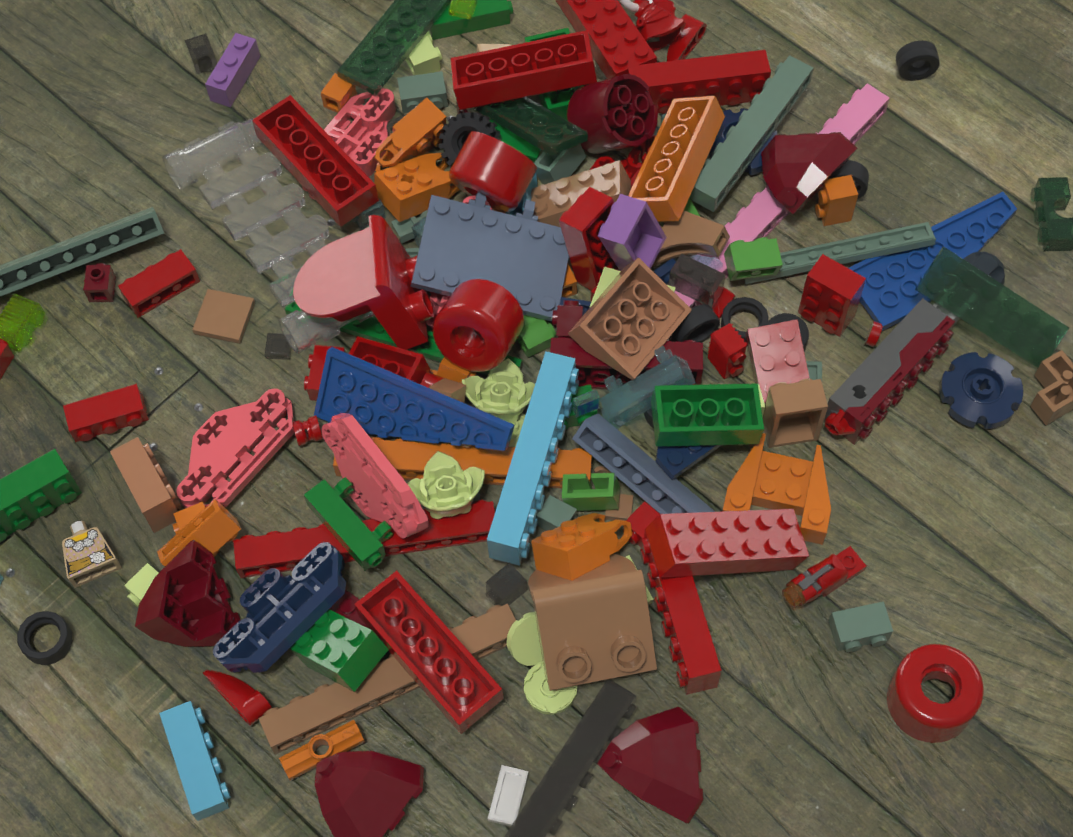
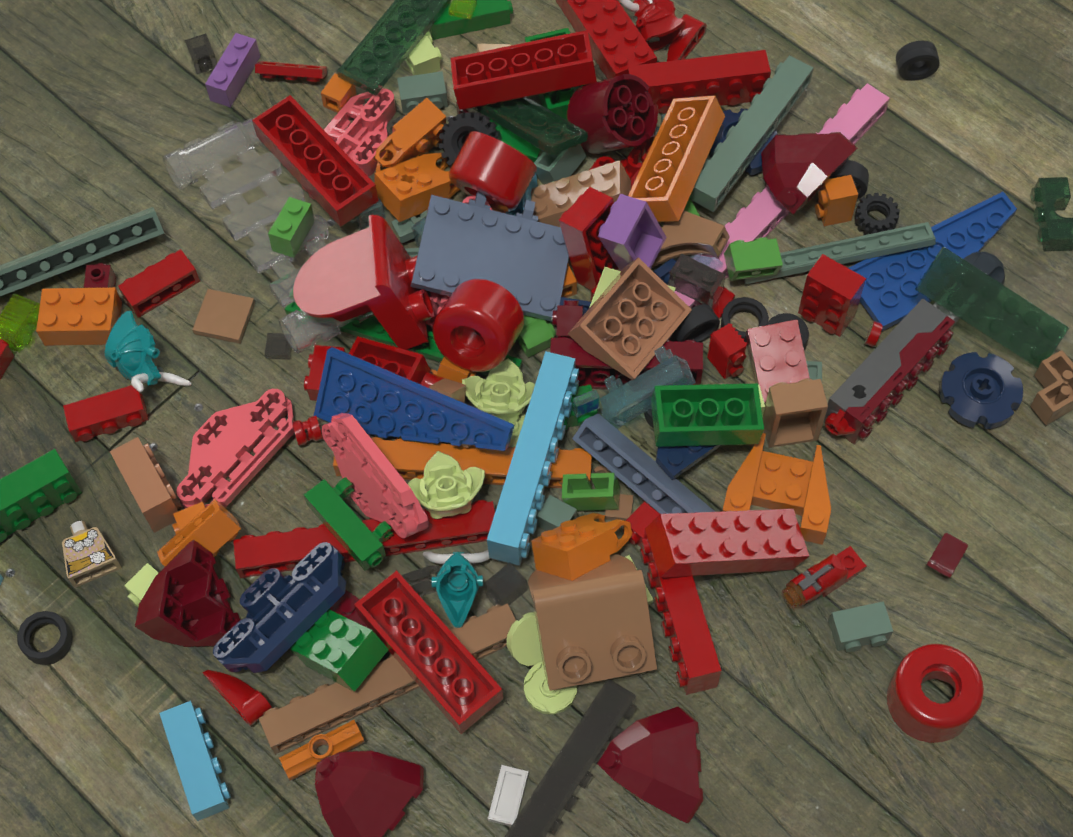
none -> orange brick [36,287,122,346]
none -> teal helmet [104,311,192,392]
none -> red plate [255,61,327,82]
none -> bright green brick [268,197,315,258]
none -> clear smoke beam [402,565,441,597]
none -> teal helmet [423,550,490,628]
none -> black tyre [854,193,900,235]
none -> dark red bracket [926,533,968,578]

